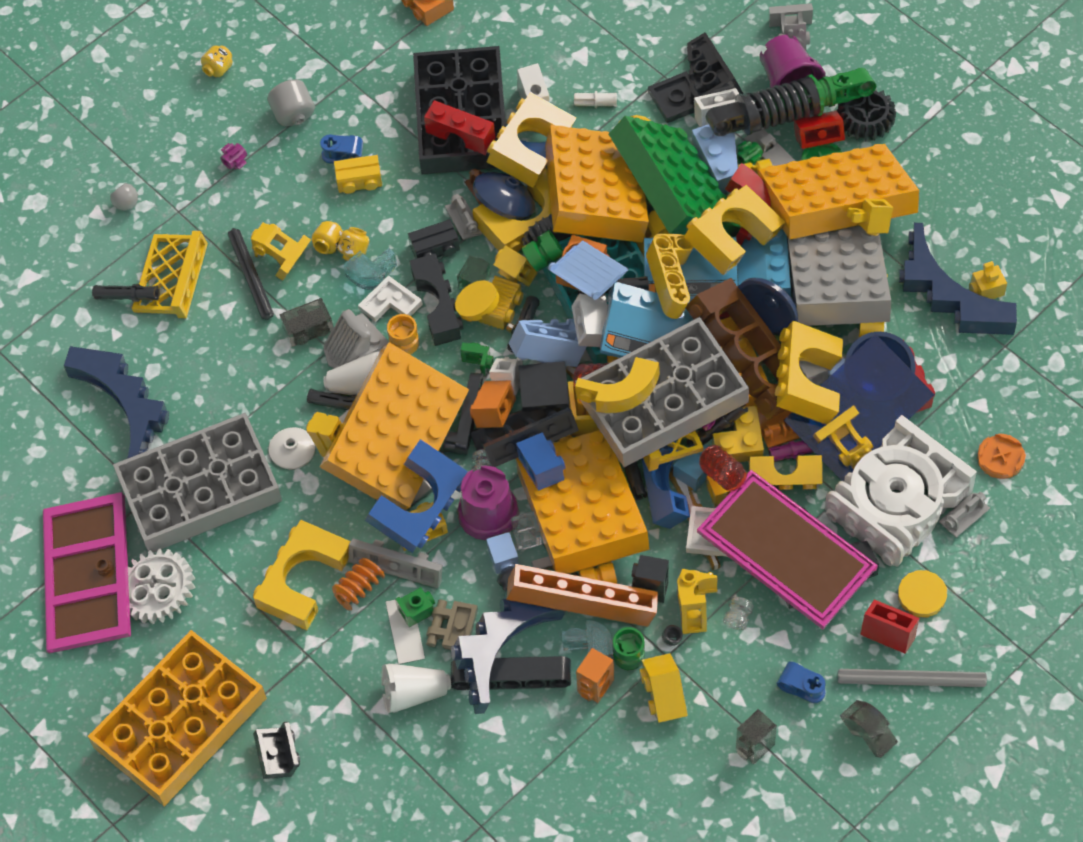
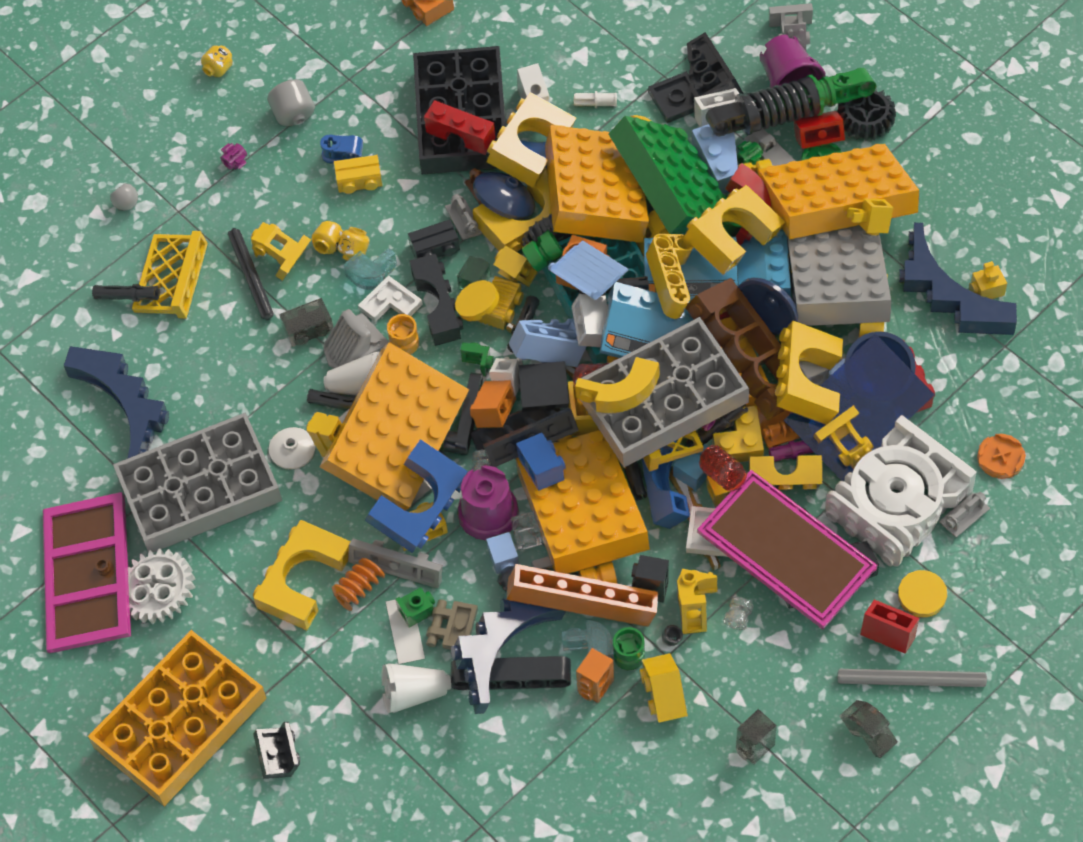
blue piece [776,661,826,703] -> none

